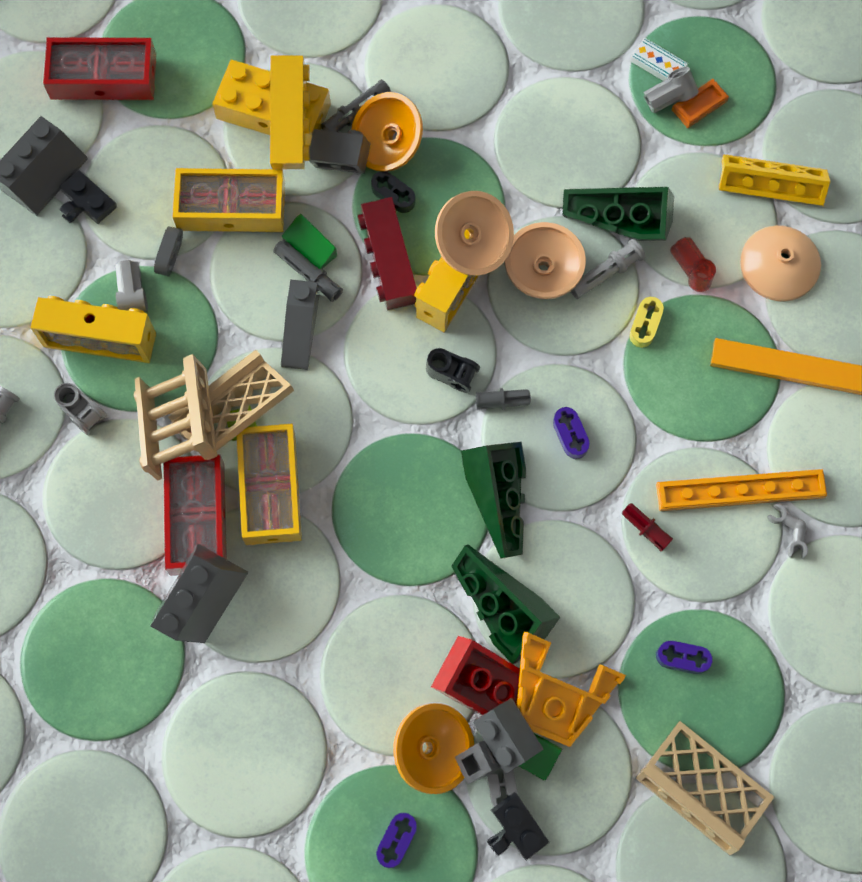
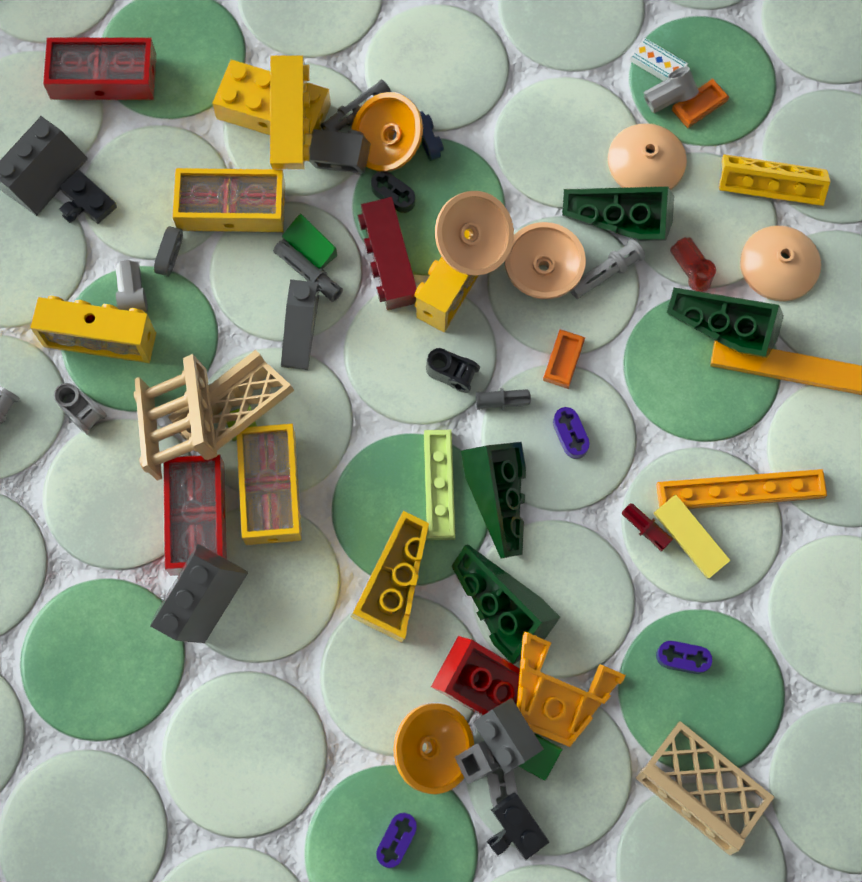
light yellow beam [629,297,664,348] -> none
light grey arm [767,504,808,559] -> none
none -> yellow wedge [350,510,429,642]
none -> dark blue plate [419,111,444,161]
none -> yellowish green tile [424,430,455,540]
none -> orange tile [543,329,585,389]
none -> light nougat dish [608,124,687,190]
none -> light yellow tile [653,495,731,579]
none -> dark green wedge [667,288,784,358]

